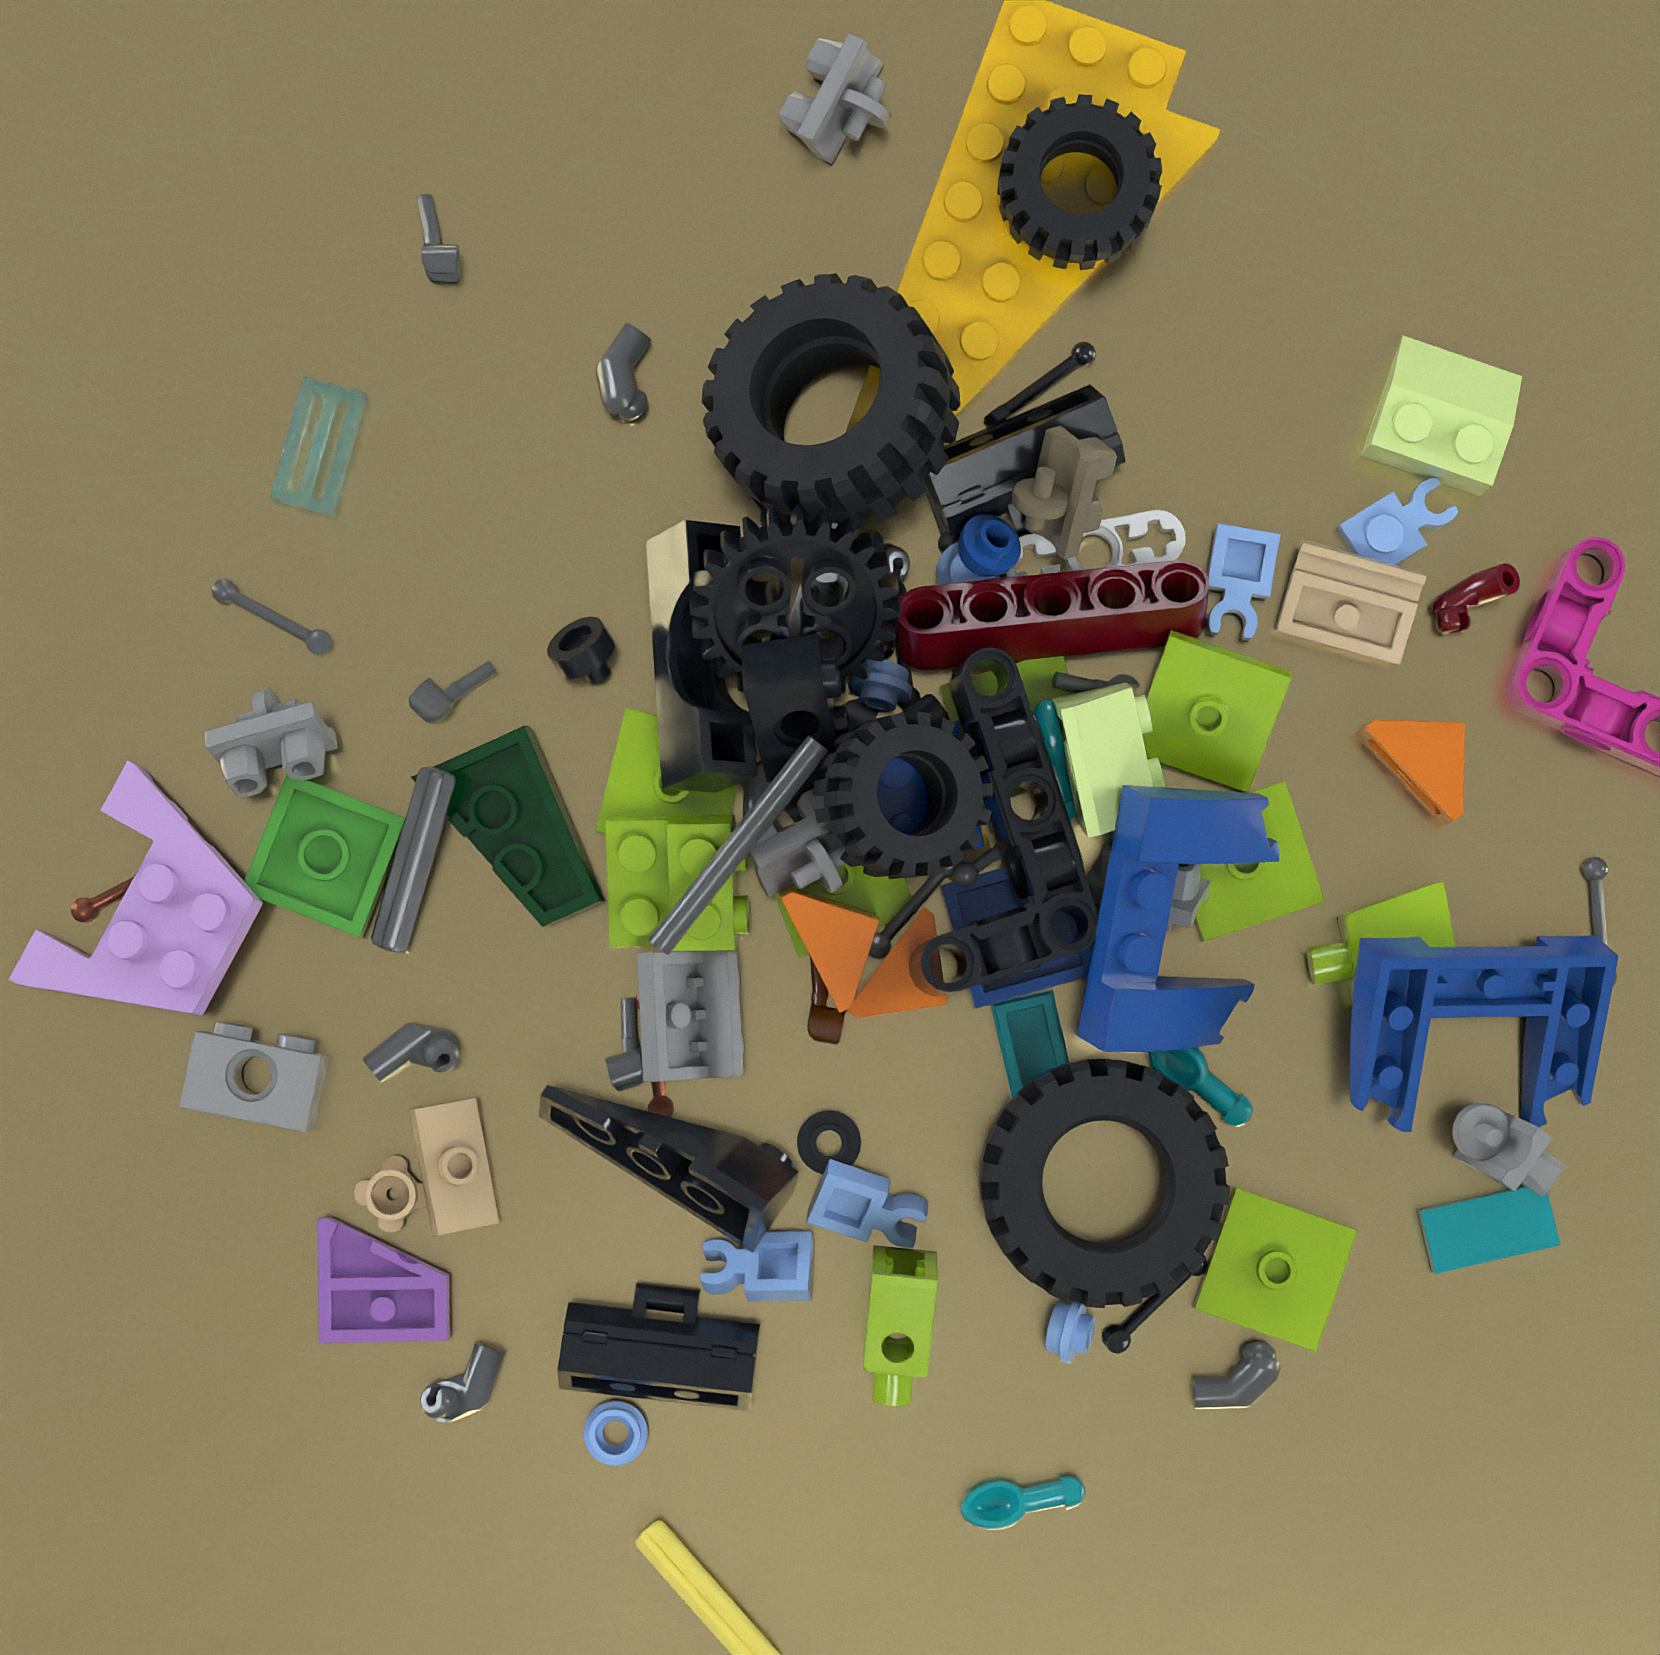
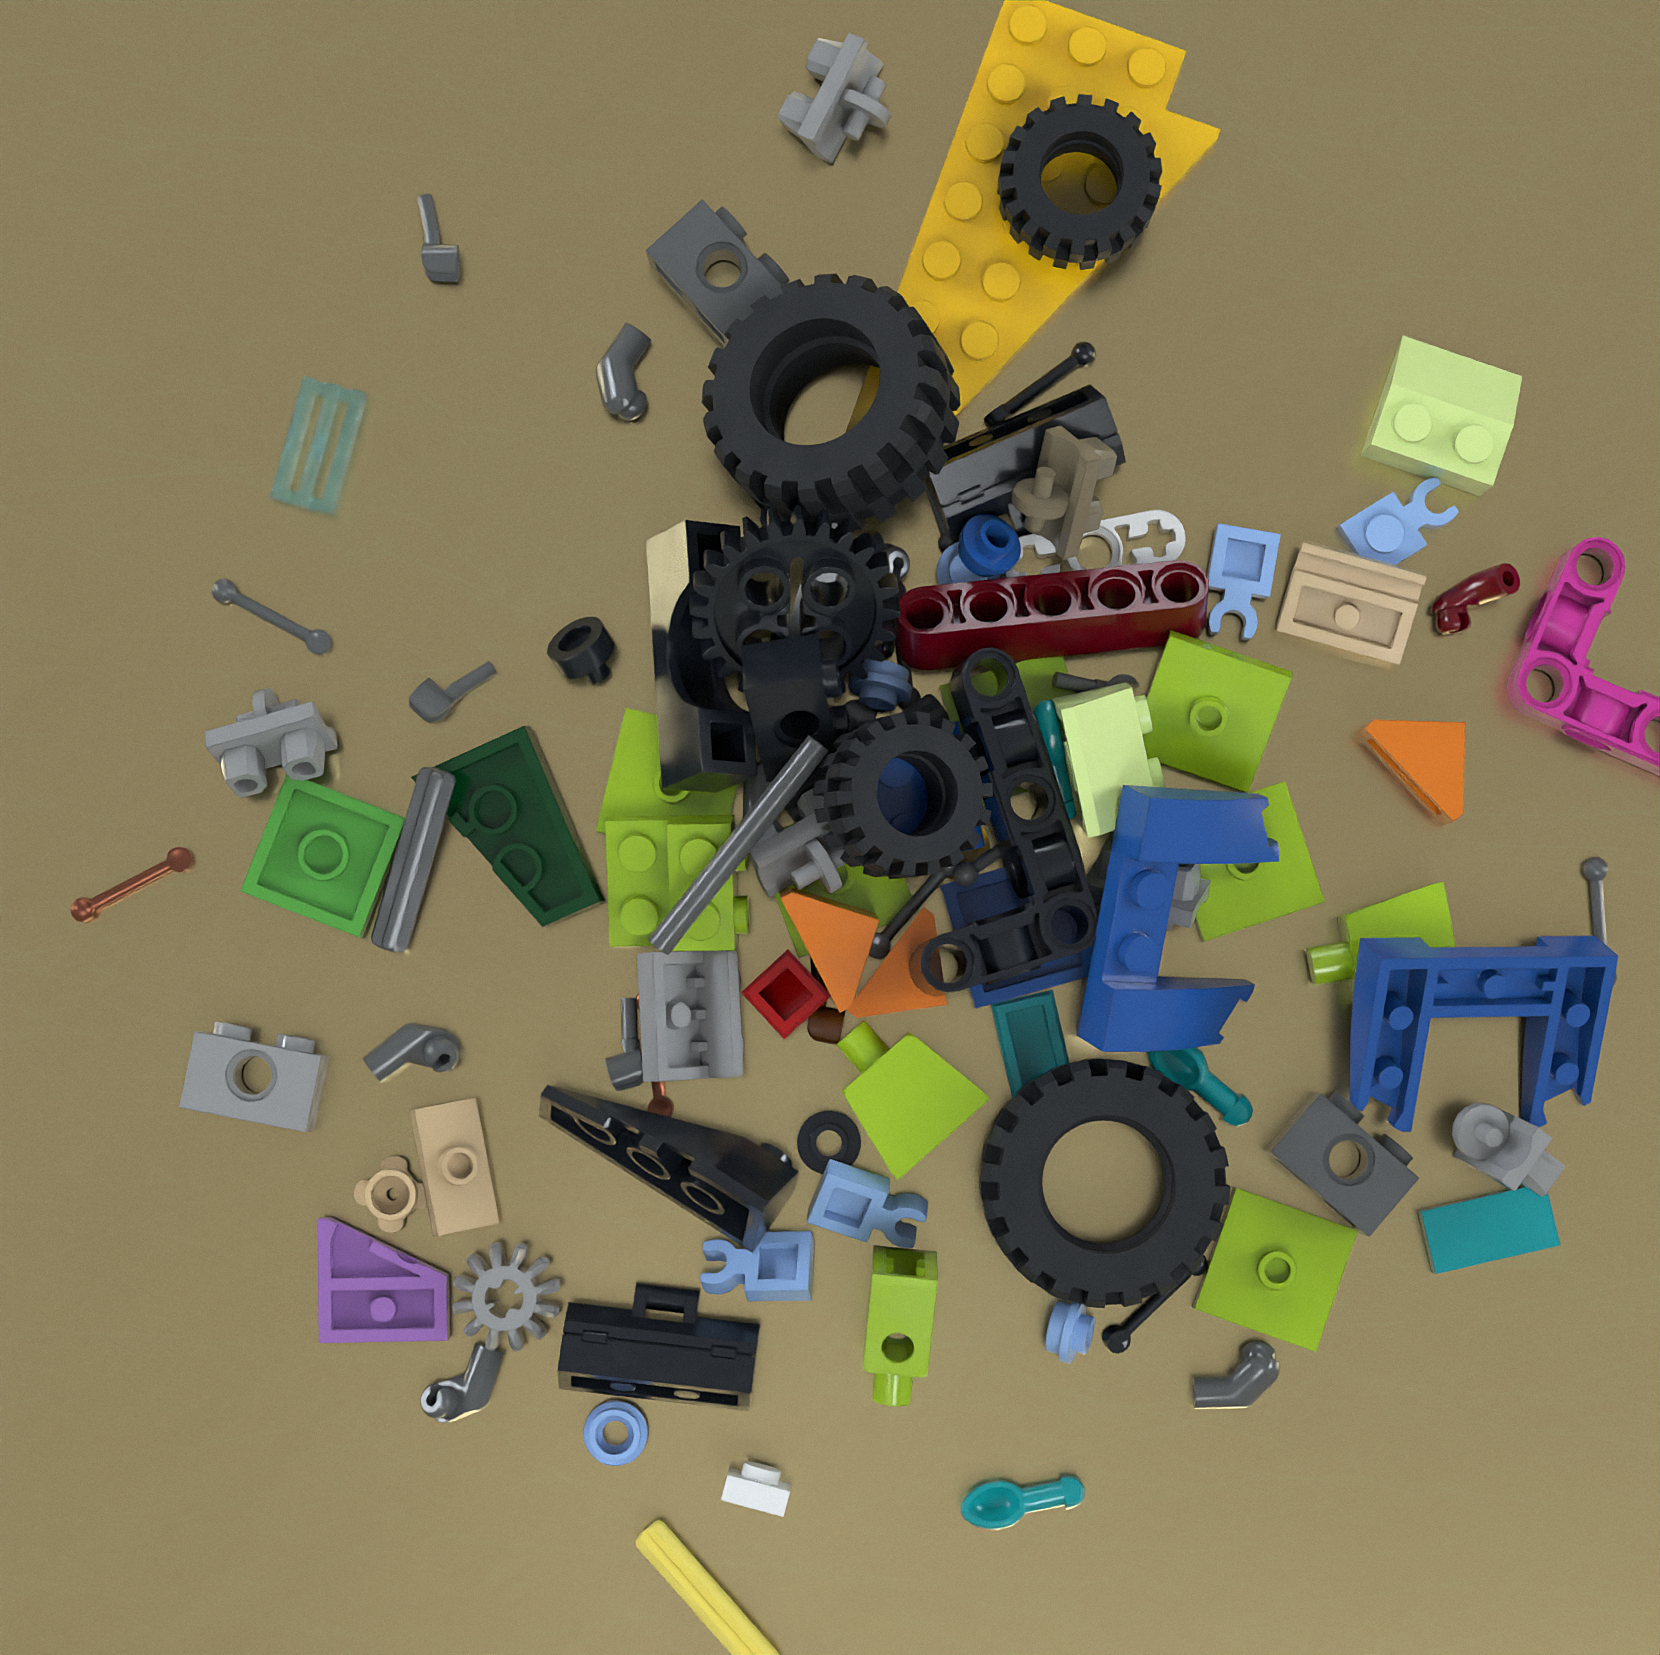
lavender wing [8,760,263,1016] -> none
none -> light grey gear [452,1242,561,1351]
none -> dark grey brick [646,199,790,346]
none -> white plate [721,1461,791,1517]
none -> red slope [741,949,831,1040]
none -> lime torso [836,1020,990,1180]
none -> dark grey brick [1264,1091,1419,1237]

